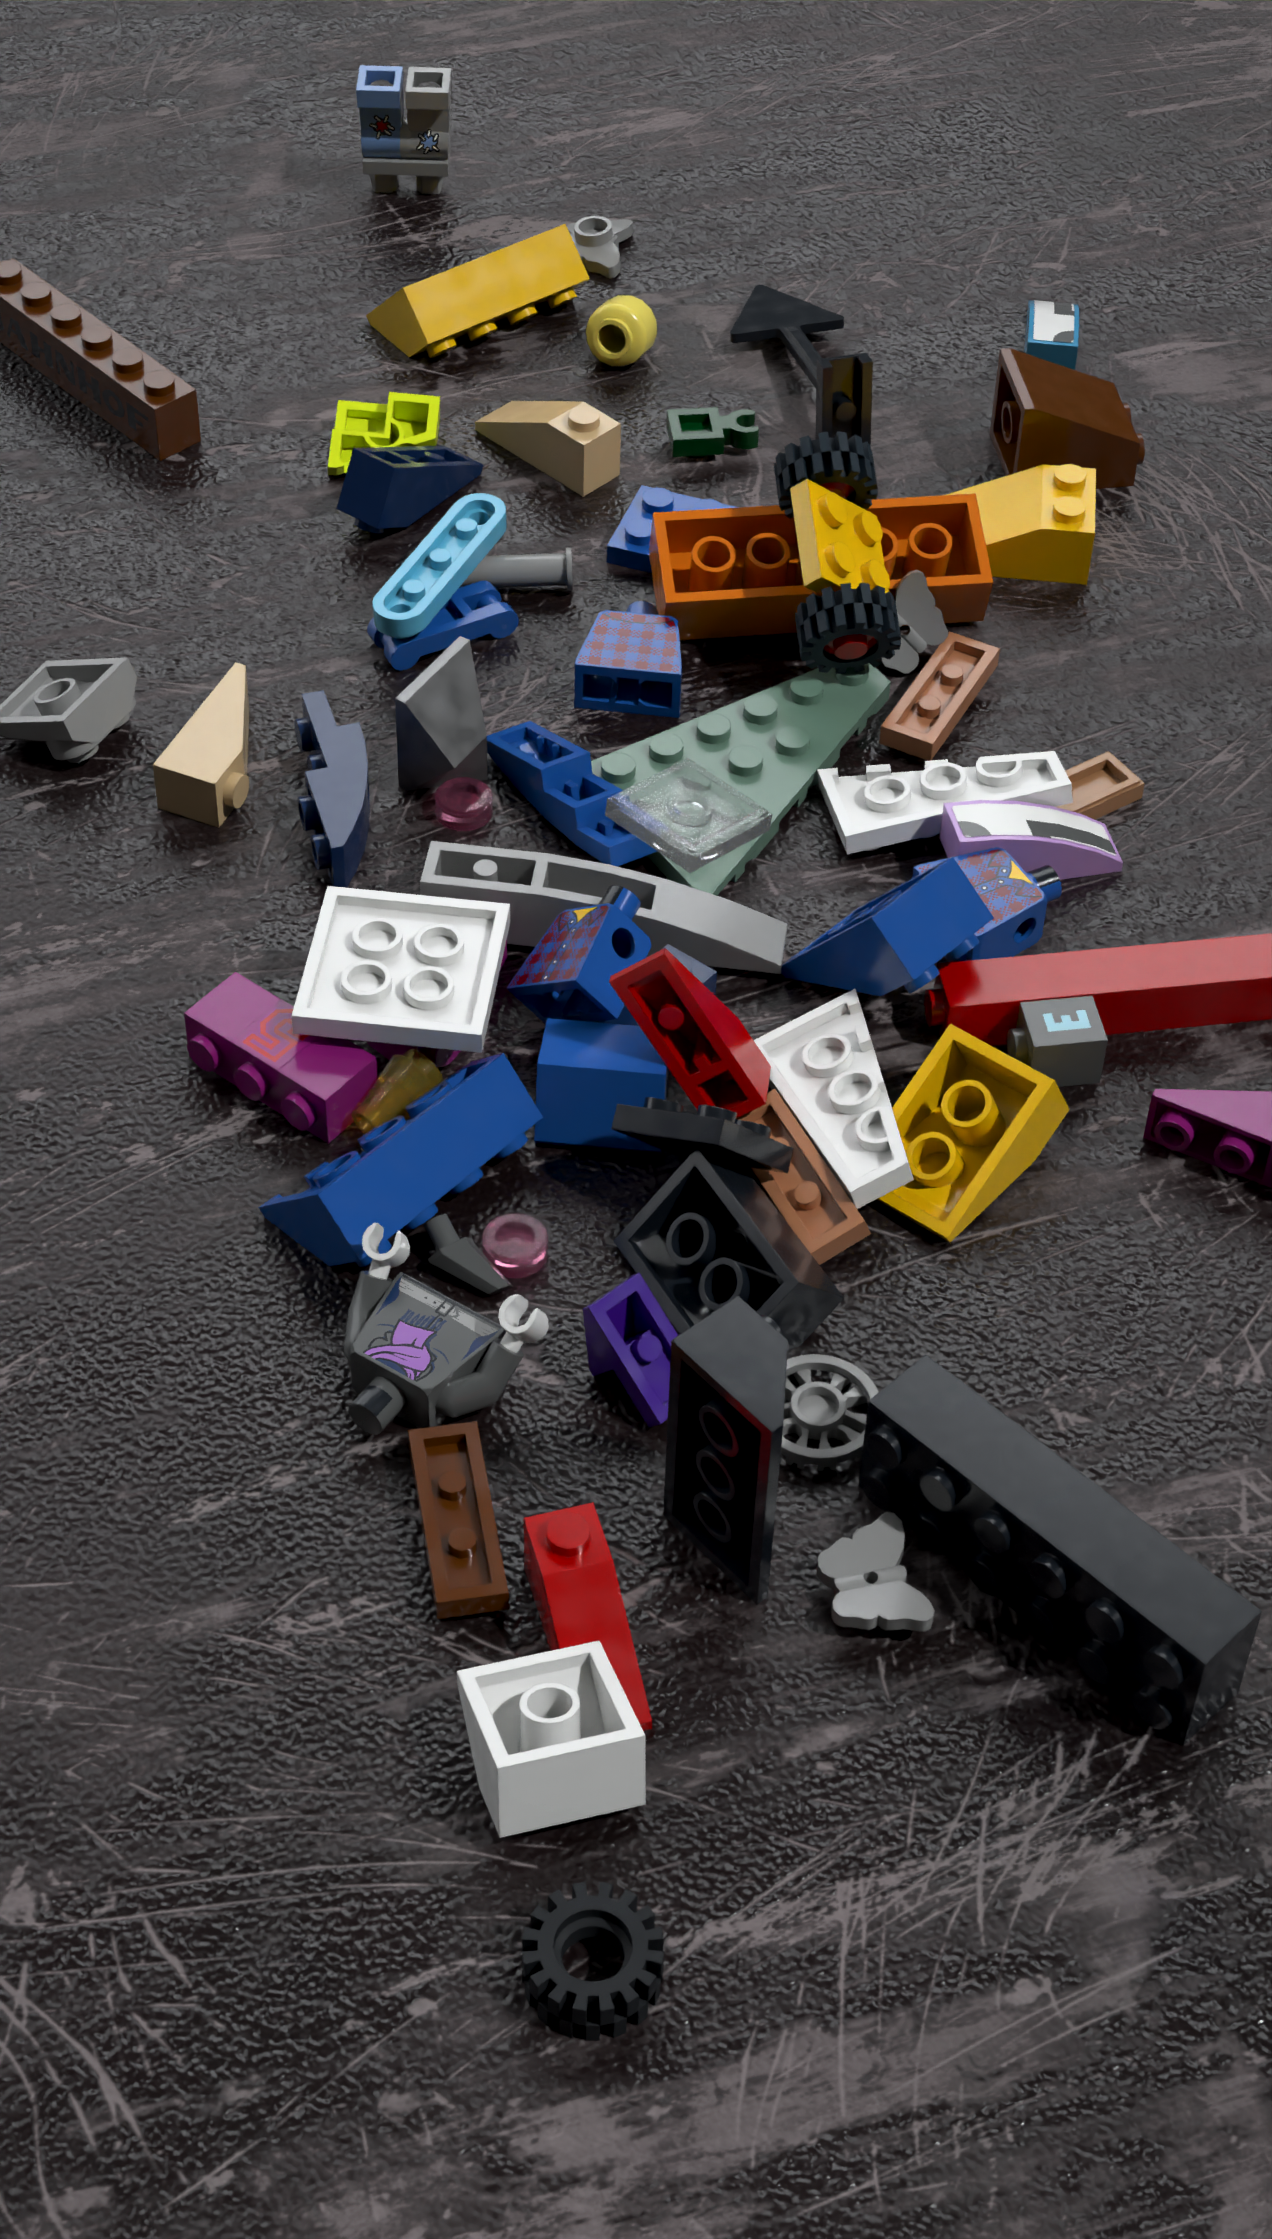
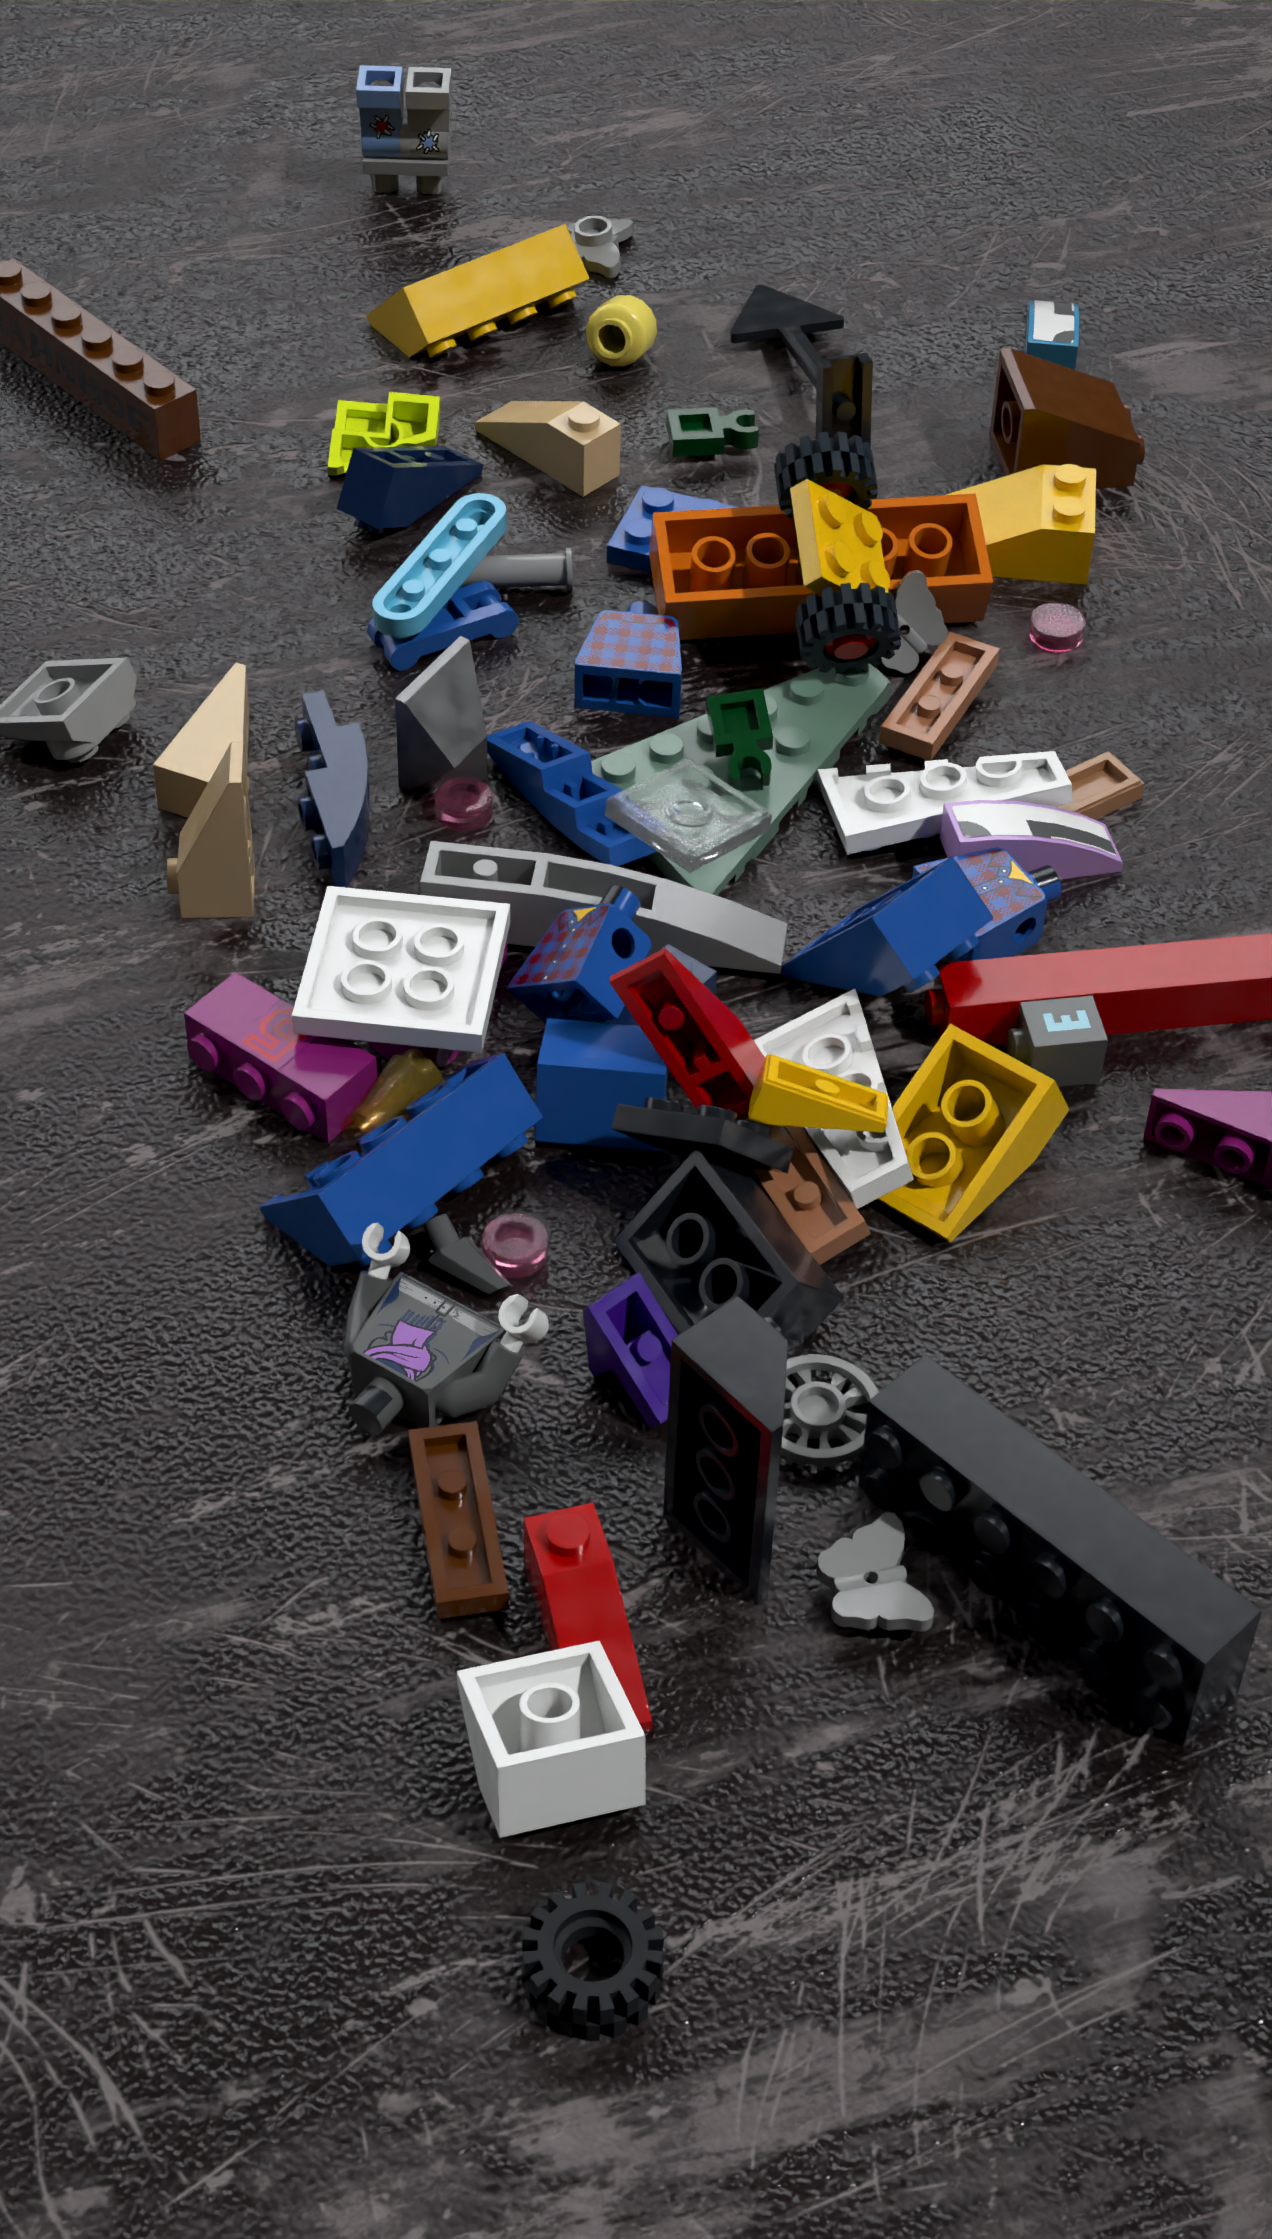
none -> tan slope [167,742,255,918]
none -> dark green plate [706,688,773,791]
none -> yellow slope [747,1054,889,1133]
none -> clear pink tile [1029,603,1085,652]

